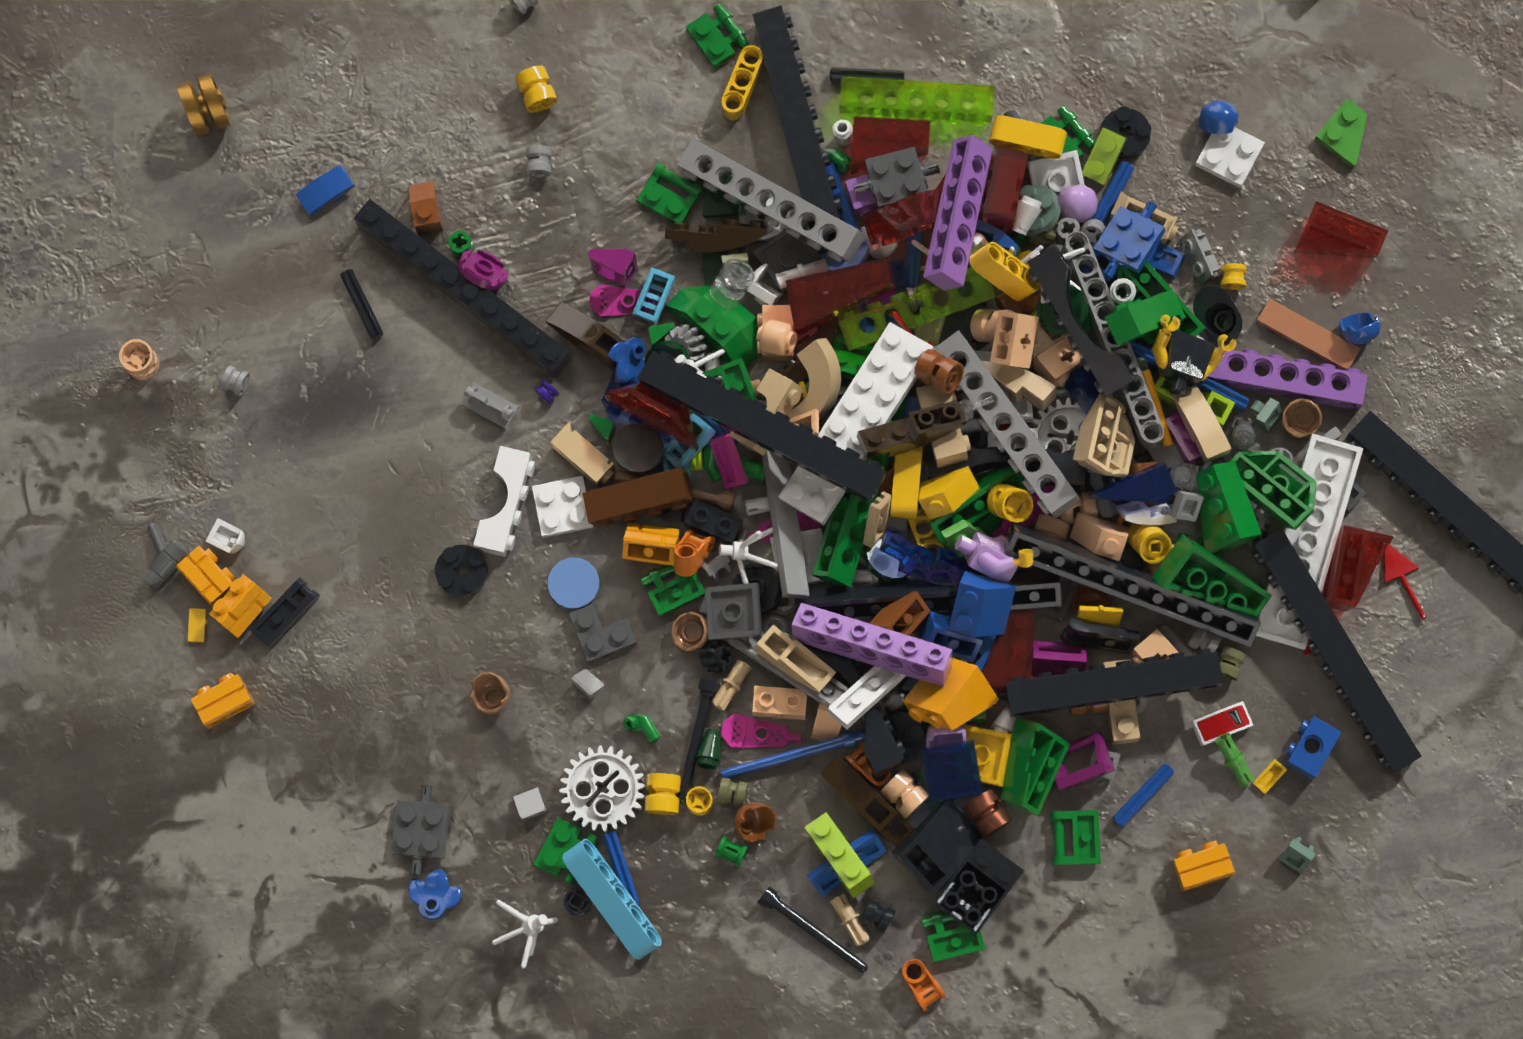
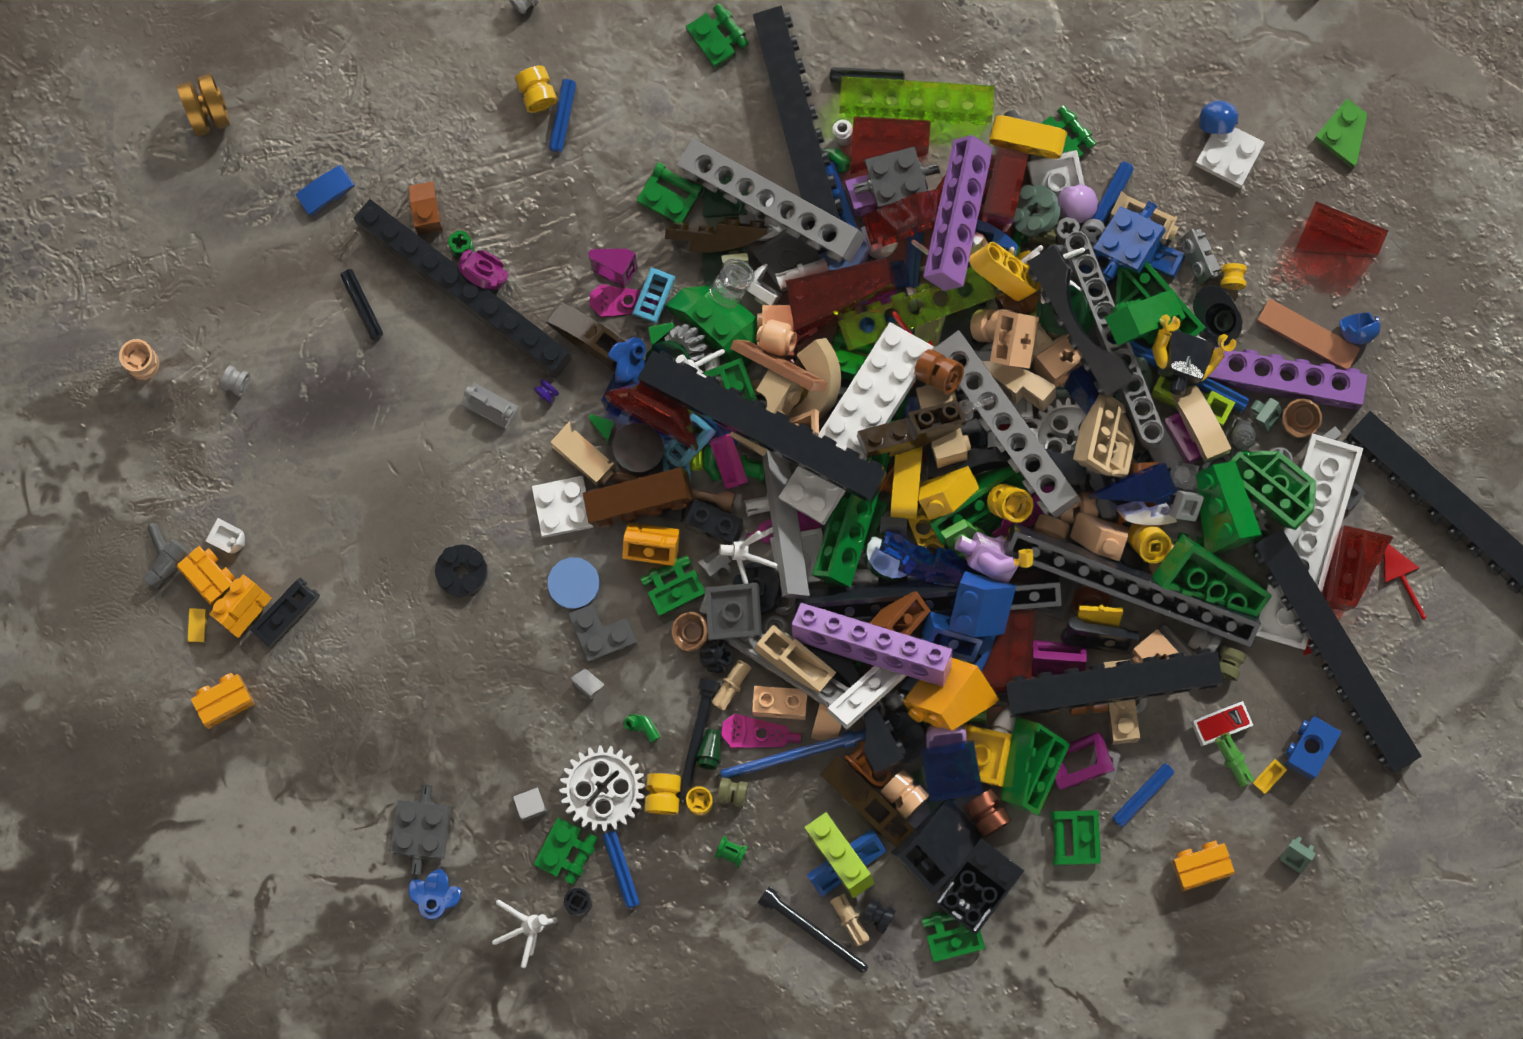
medium nougat hair [470,672,510,714] -> none
white arch [473,446,535,557] -> none
light grey wheel [526,145,551,177] -> none
medium azure beam [562,839,662,960] -> none
orange piece [674,528,715,577] -> none
yellow beam [721,45,763,121] -> none
dark orange hair [734,802,776,843] -> none
tan tile [863,491,891,548] -> none
orange piece [901,959,946,1012] -> none
white cone [1012,195,1042,235] -> none
lime plate [1082,128,1127,185] -> none
black plate [1100,106,1151,159] -> none
white cone [1110,278,1136,304] -> none
light orange bar [1141,369,1173,447] -> none
none -> blue axle [549,79,576,153]
none -> nougat tile [730,340,828,392]

